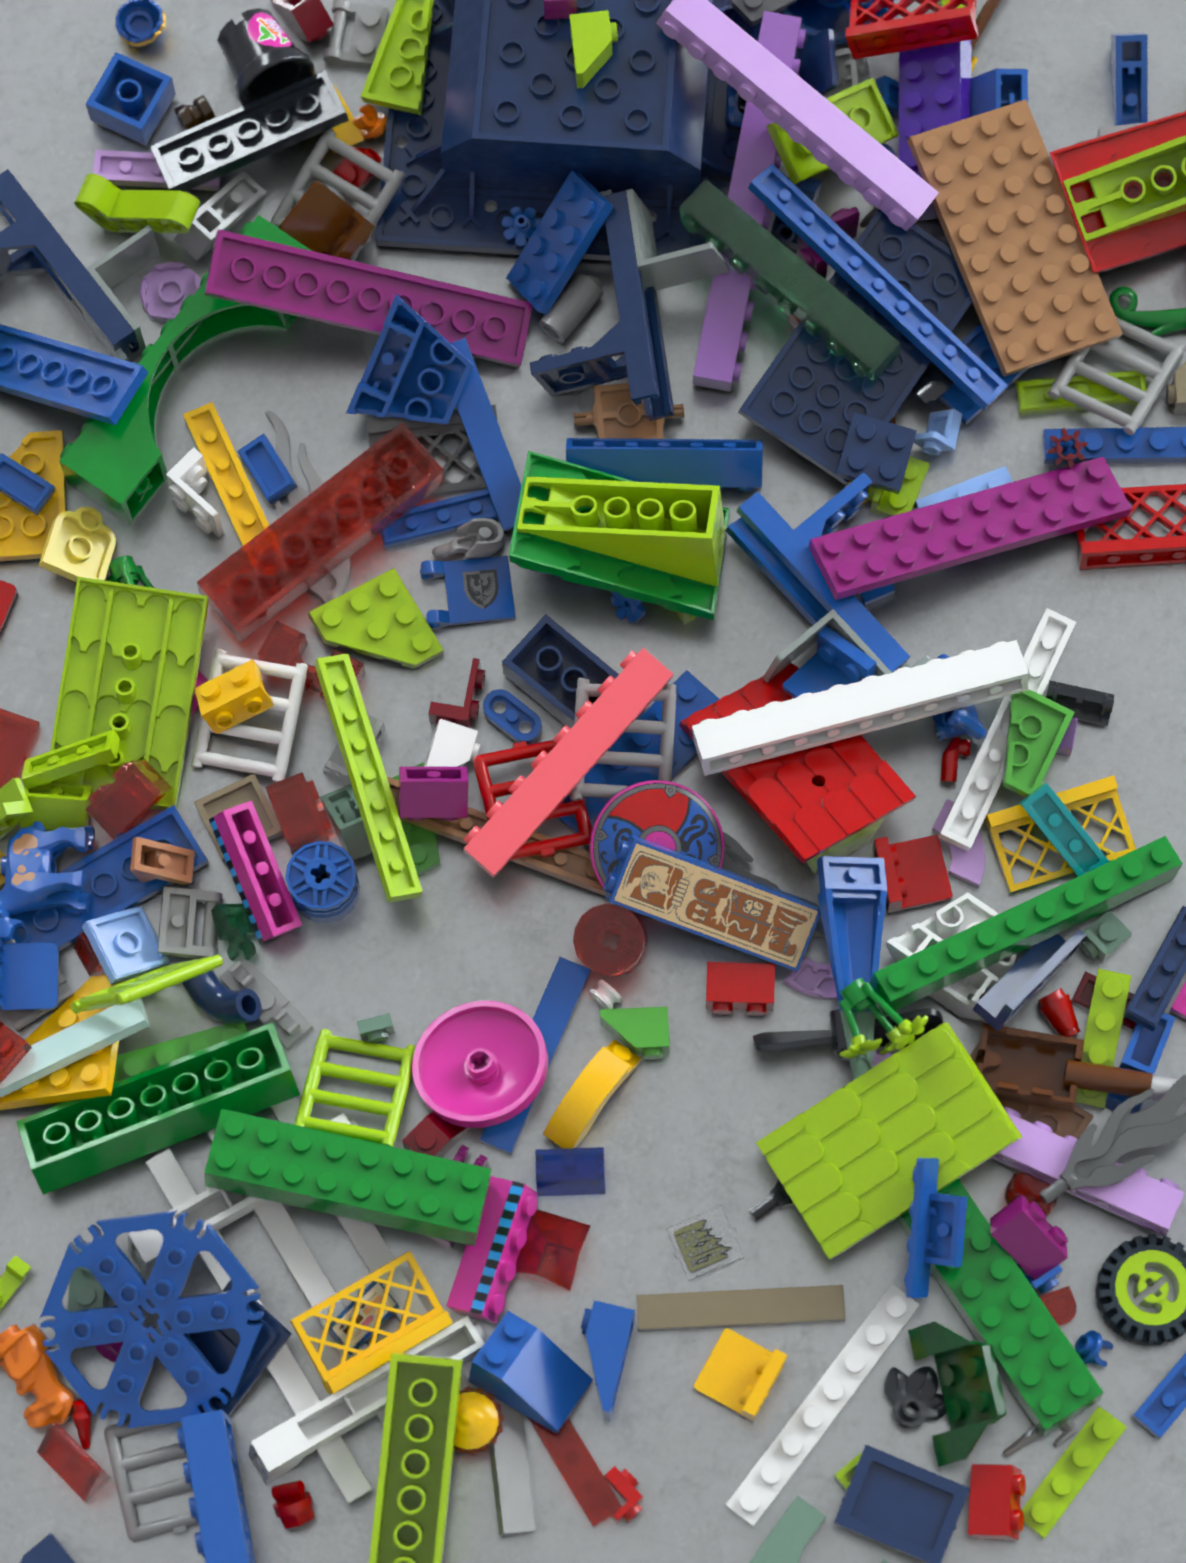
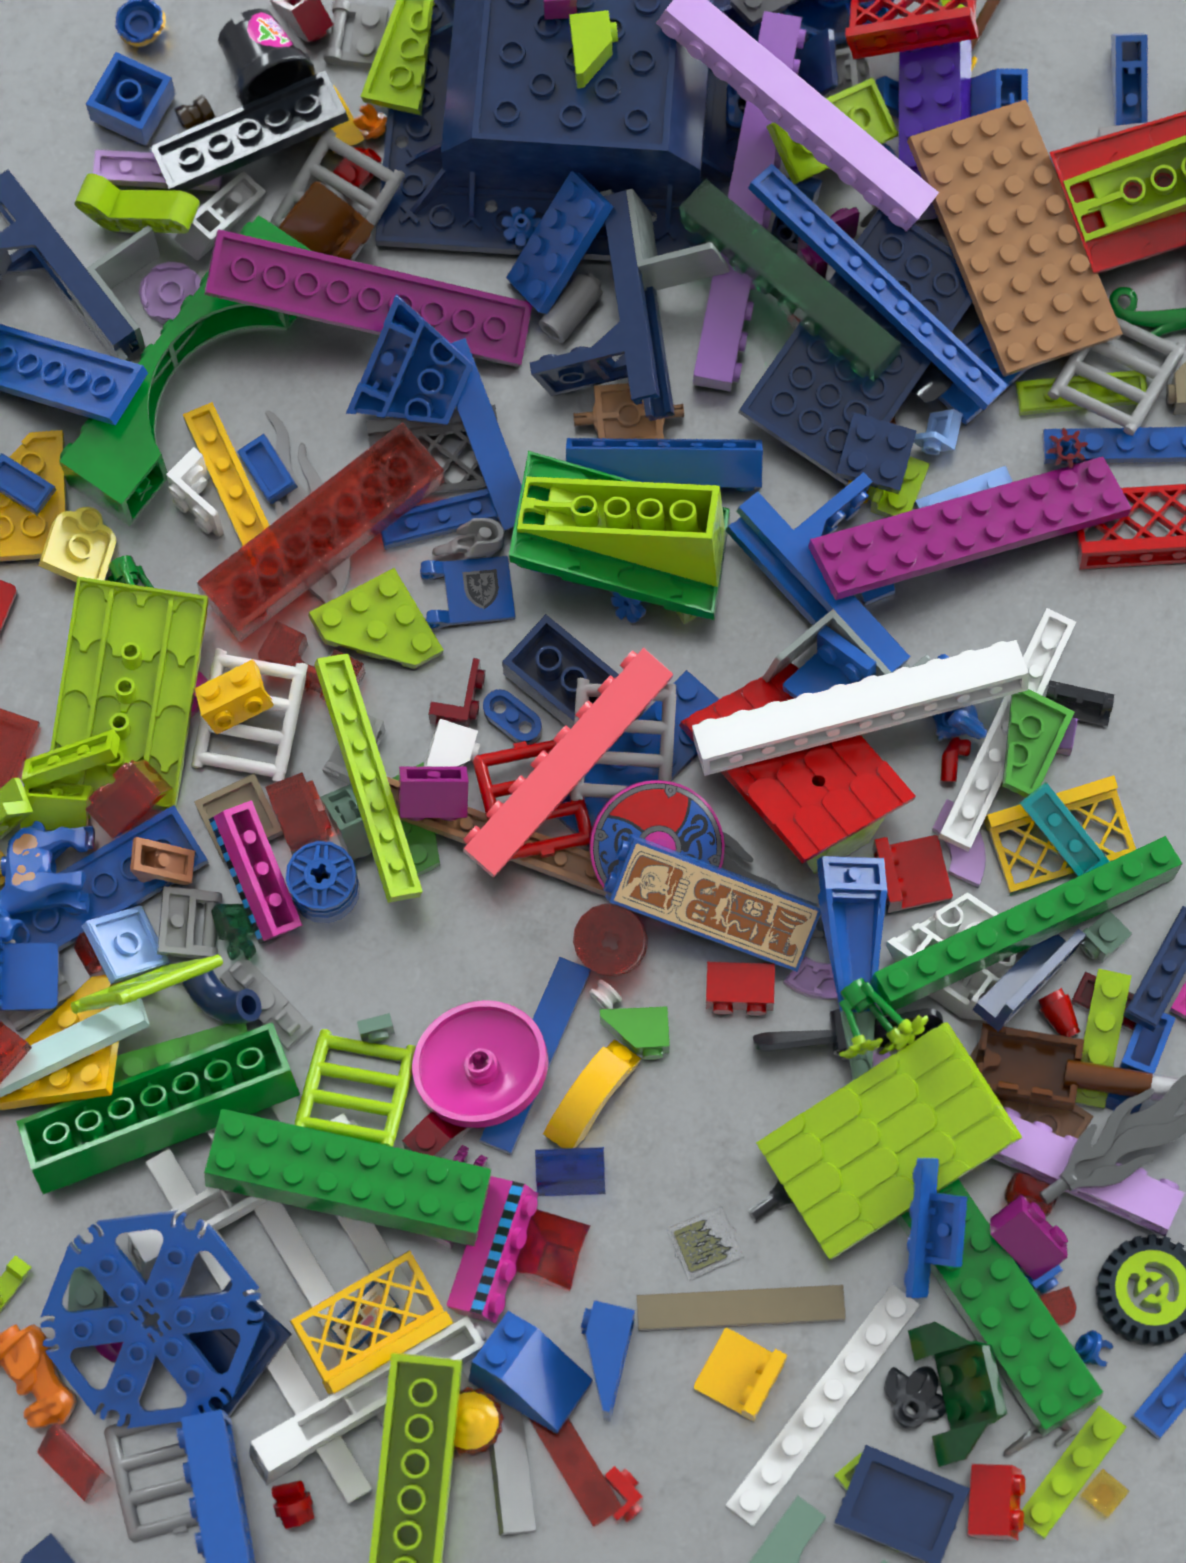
red piece [72,1399,92,1450] -> none
none -> clear yellow plate [1079,1468,1130,1519]

